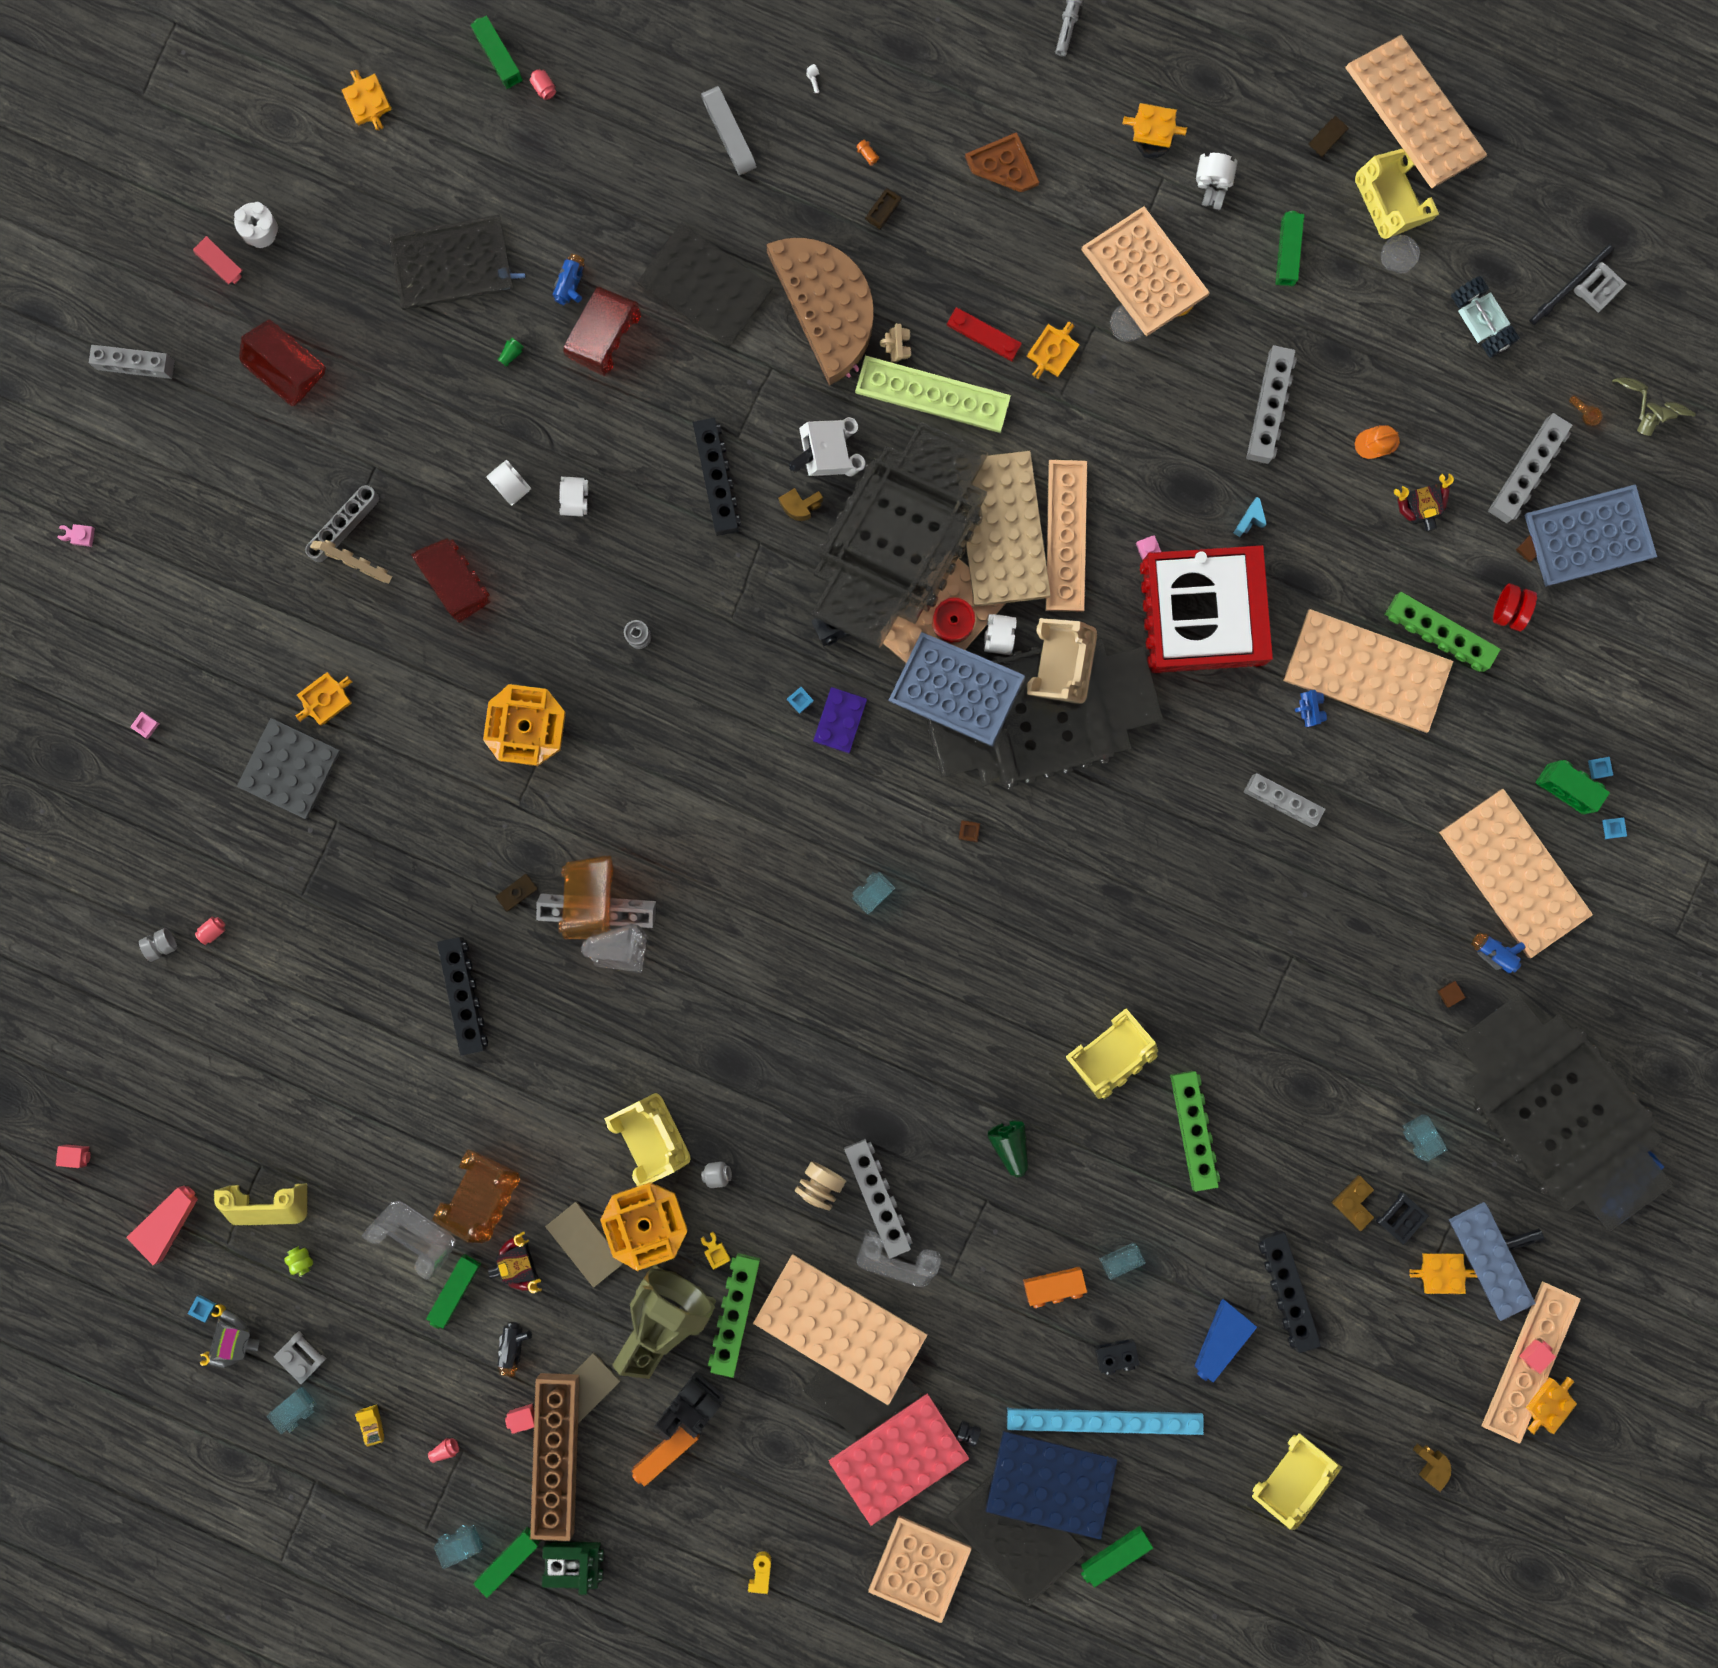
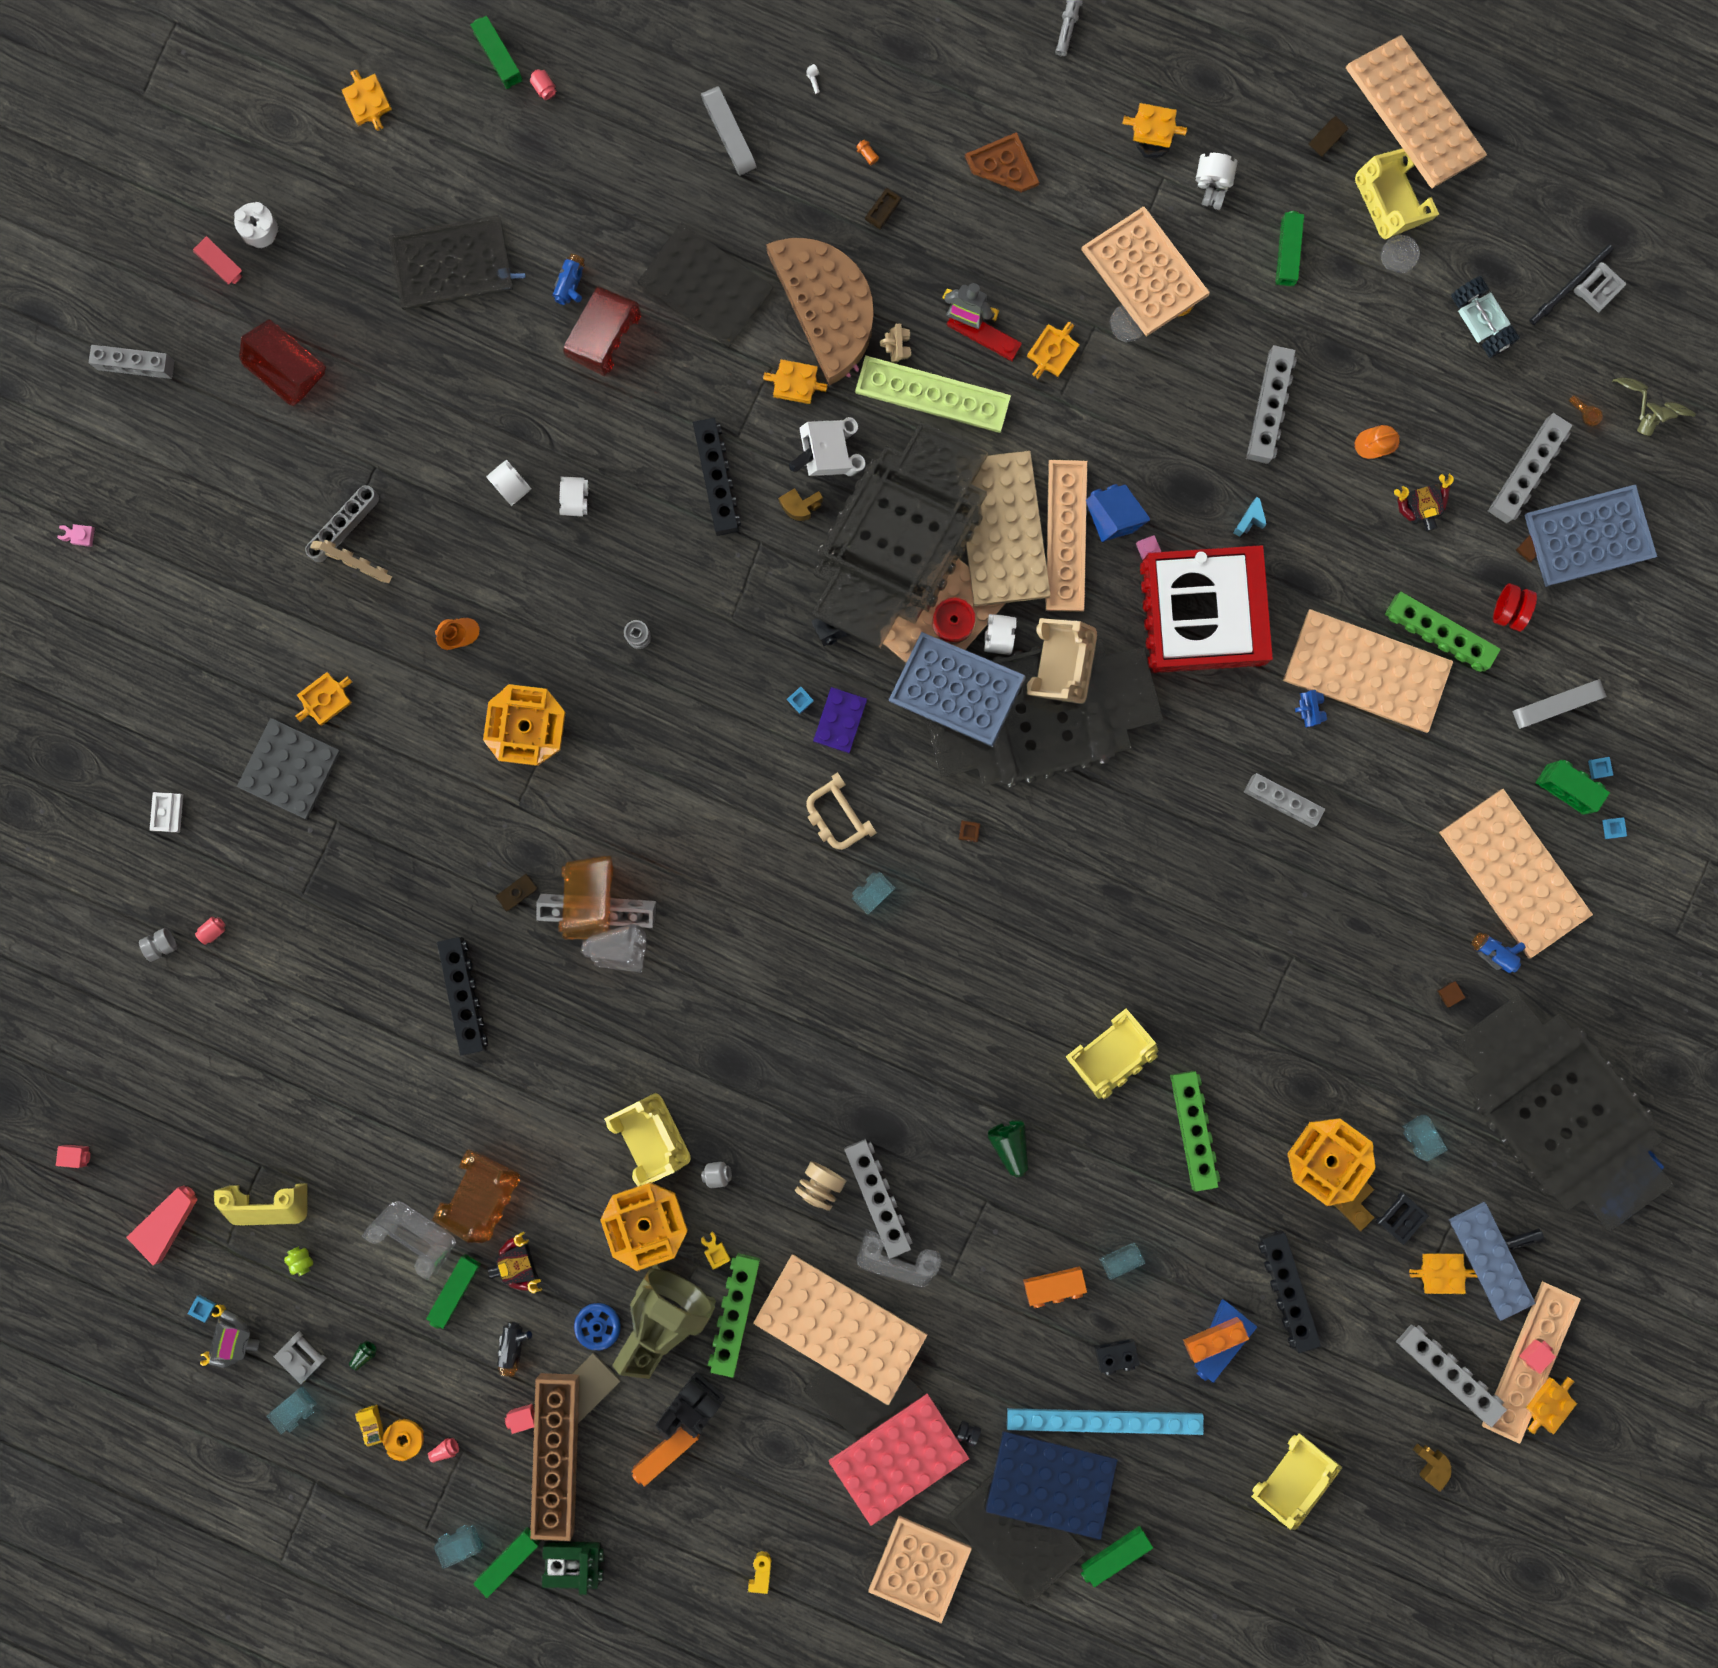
bright pink plate [131,712,160,739] -> none
clear red windscreen [411,538,490,623] -> none
green cone [498,337,524,367] -> none
dark tan tile [545,1201,623,1288] -> none
none -> white plate [150,792,183,833]
none -> dark green cone [349,1341,377,1371]
none -> light orange plate [383,1419,424,1461]
none -> orange piece [435,618,480,650]
none -> blue plate [574,1303,621,1350]
none -> light orange plate [763,359,828,404]
none -> tan bar [806,772,877,850]
none -> dark grey torso [942,283,999,329]
none -> blue slope [1085,484,1150,542]
none -> orange brick [1183,1317,1249,1363]
none -> light orange piece [1287,1118,1375,1206]
none -> light grey brick [1396,1325,1507,1428]
none -> light grey beam [1512,679,1607,729]

